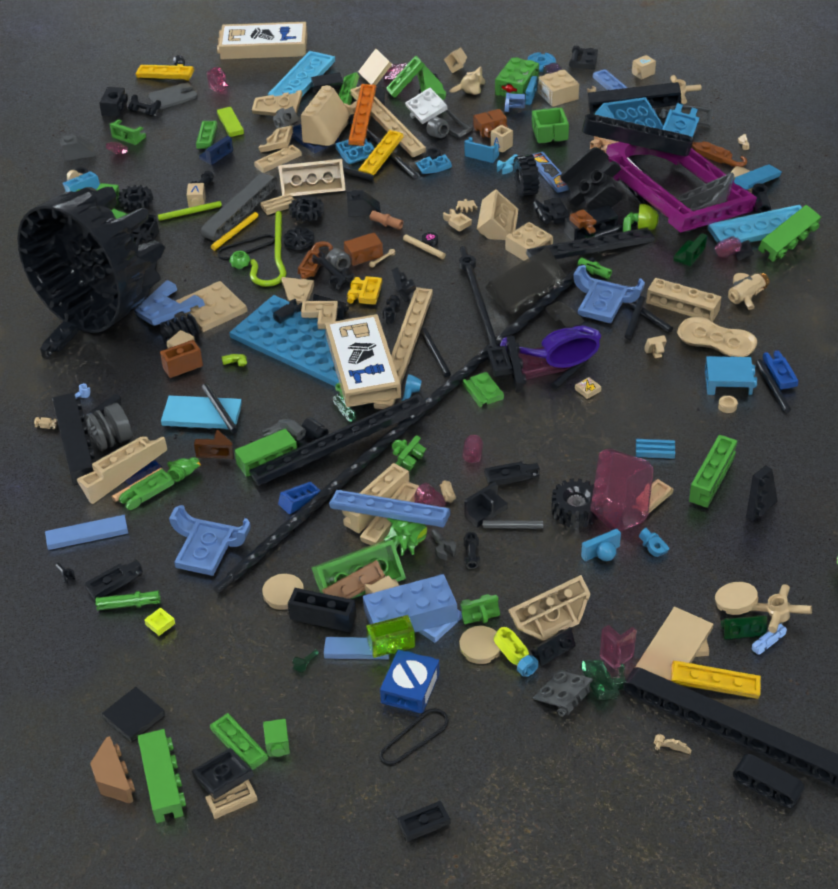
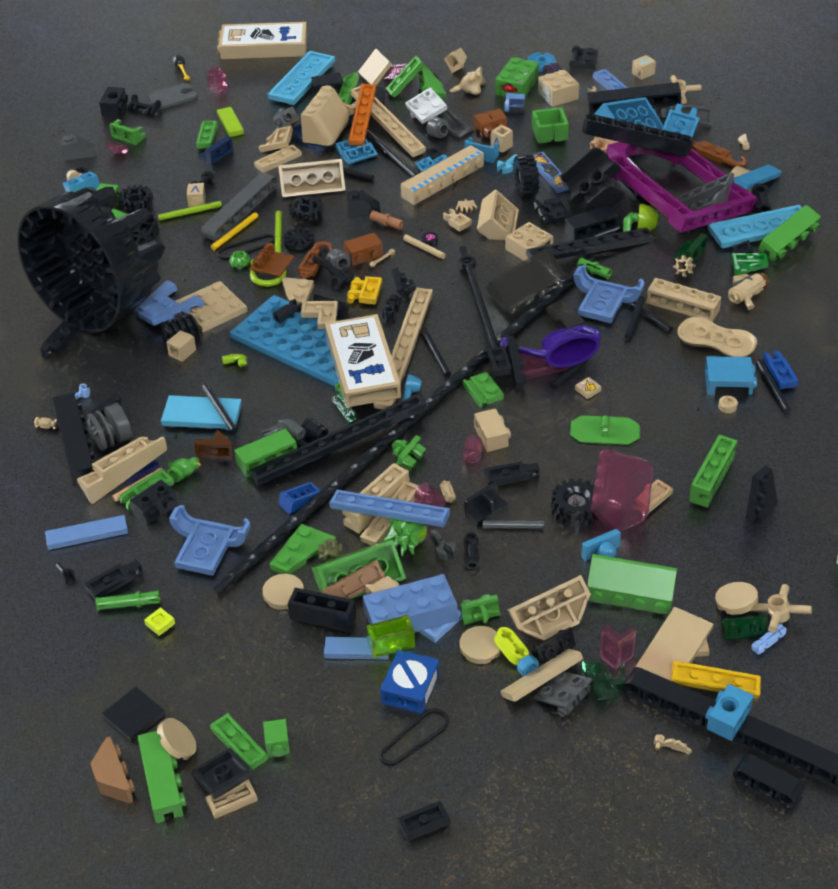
yellow tile [135,65,194,80] -> none
dark orange brick [160,340,203,378] -> none
tan wing [252,90,303,116] -> none
tan tile [260,193,294,215] -> none
clear green hand [292,650,319,672] -> none
yellow tile [358,130,404,175] -> none
dark azure tile [525,76,537,105] -> none
dark orange plate [570,209,596,234] -> none
dark azure tile [636,439,675,459] -> none
dark azure piece [639,528,669,557] -> none
tan tile [644,335,667,359] -> none
clear pink brick [715,236,742,258] -> none
none -> black brick [130,480,178,525]
none -> tan tile [157,718,197,760]
none -> dark orange hinge [249,243,295,277]
none -> bright green wing [269,524,336,574]
none -> olive gear [318,539,343,562]
none -> tan brick [401,145,484,205]
none -> tan brick [474,408,511,452]
none -> tan tile [500,649,583,702]
none -> bright green shield [570,415,640,445]
none -> bright green slope [587,554,677,615]
none -> tan gear [673,255,696,277]
none -> dark azure brick [705,684,754,741]
none -> green wing [732,253,769,275]

